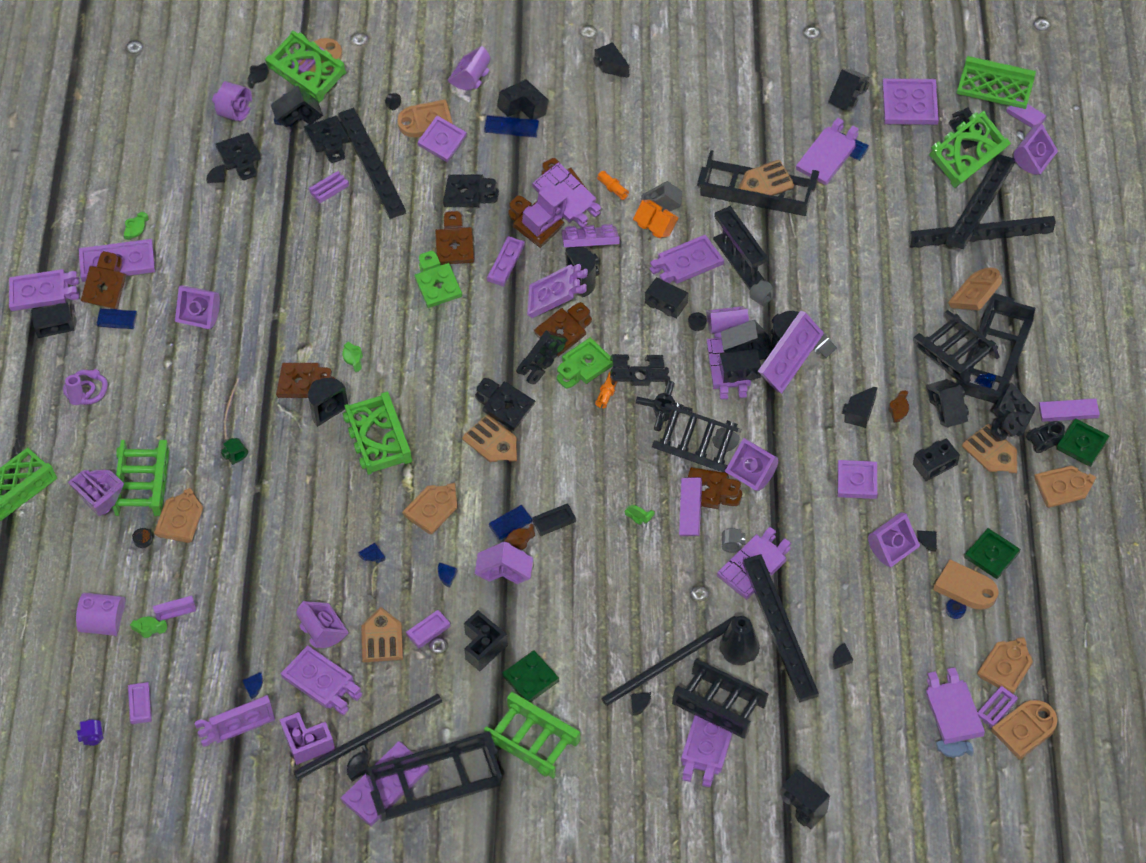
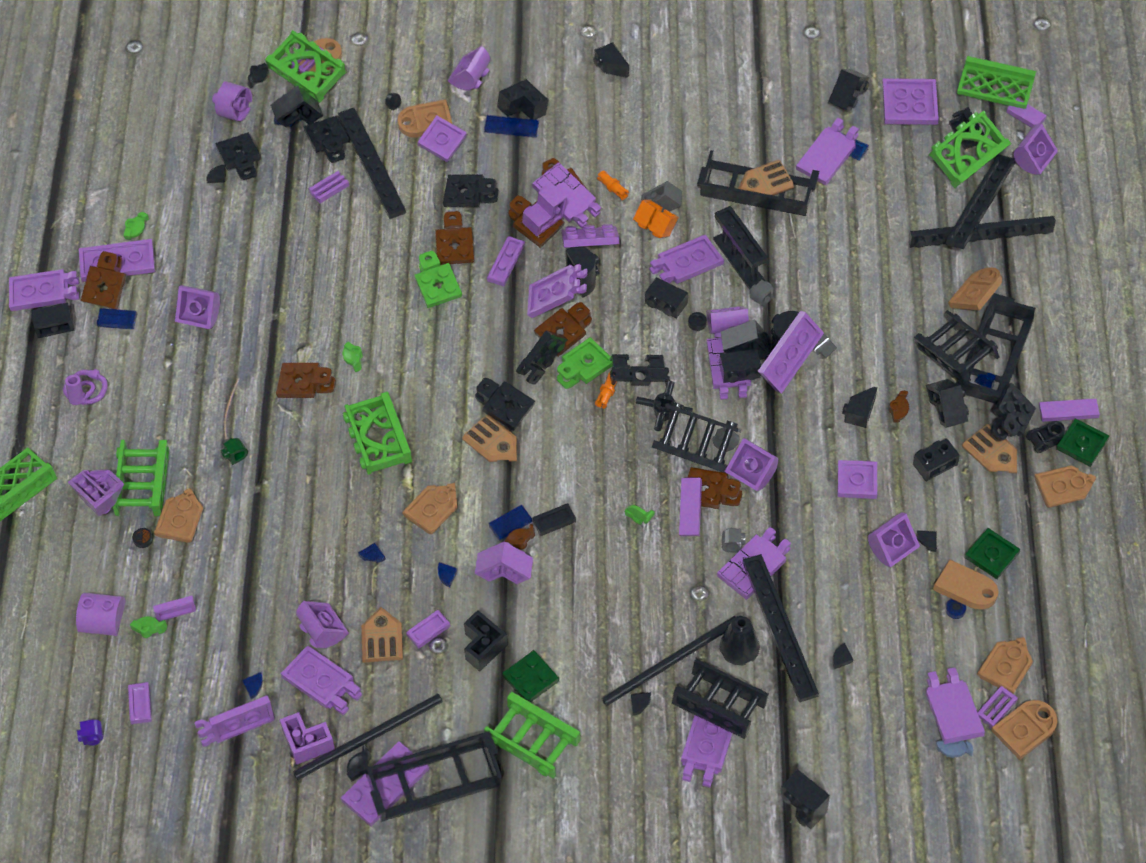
black brick [308,378,348,427] -> none

